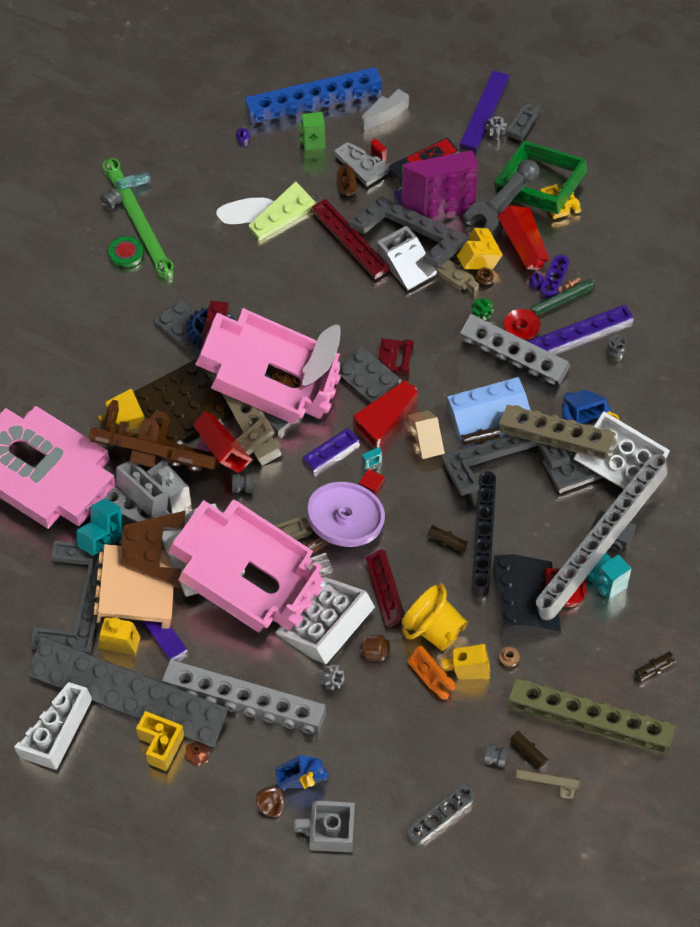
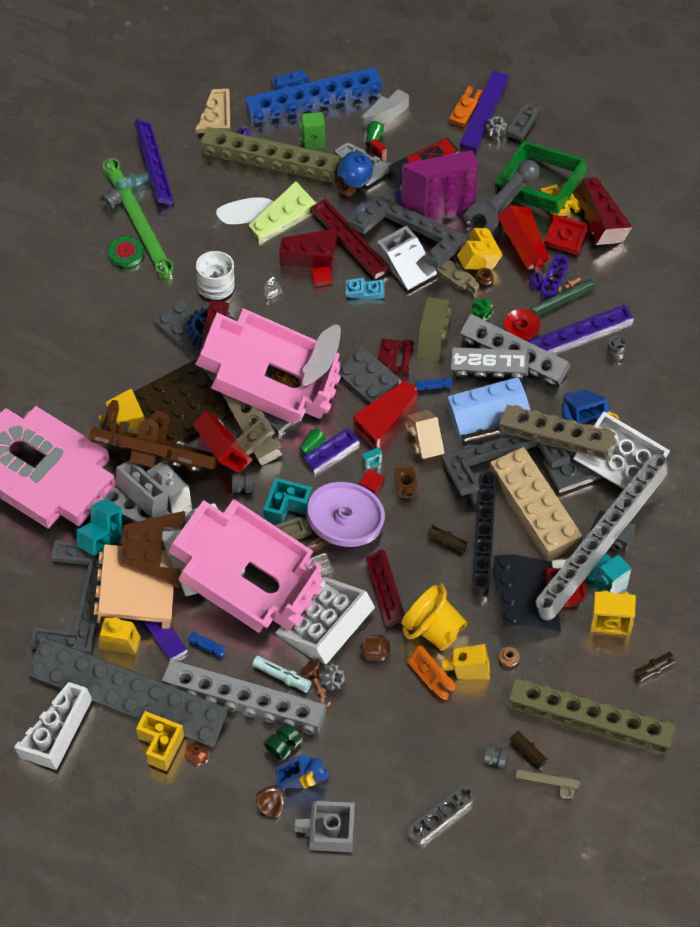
none -> dark purple tile [134,119,174,205]
none -> blue axle [188,632,226,658]
none -> tan wing [196,89,230,134]
none -> white wheel [196,251,235,300]
none -> olive brick [201,127,340,183]
none -> light aqua pin [252,656,312,693]
none -> teal brick [263,478,312,525]
none -> dark green wheel [263,722,302,762]
none -> clear tile [264,277,282,300]
none -> blue bracket [271,69,309,90]
none -> dark red wedge [279,228,337,270]
none -> green cone [299,428,326,455]
none -> copper plant [299,659,321,679]
none -> red tile [311,266,332,287]
none -> nougat hand [313,678,331,708]
none -> blue cylinder [337,152,373,187]
none -> medium azure slope [346,278,384,299]
none -> green cone [365,121,384,148]
none -> reddish brown brick [394,466,418,498]
none -> blue axle [415,377,452,391]
none -> olive wedge [417,297,452,362]
none -> orange hinge [449,86,483,128]
none -> light grey brick [451,348,529,379]
none -> tan brick [489,447,583,561]
none -> red plate [544,214,589,255]
none -> dark red wedge [574,177,632,245]
none -> yellow brick [590,591,636,635]

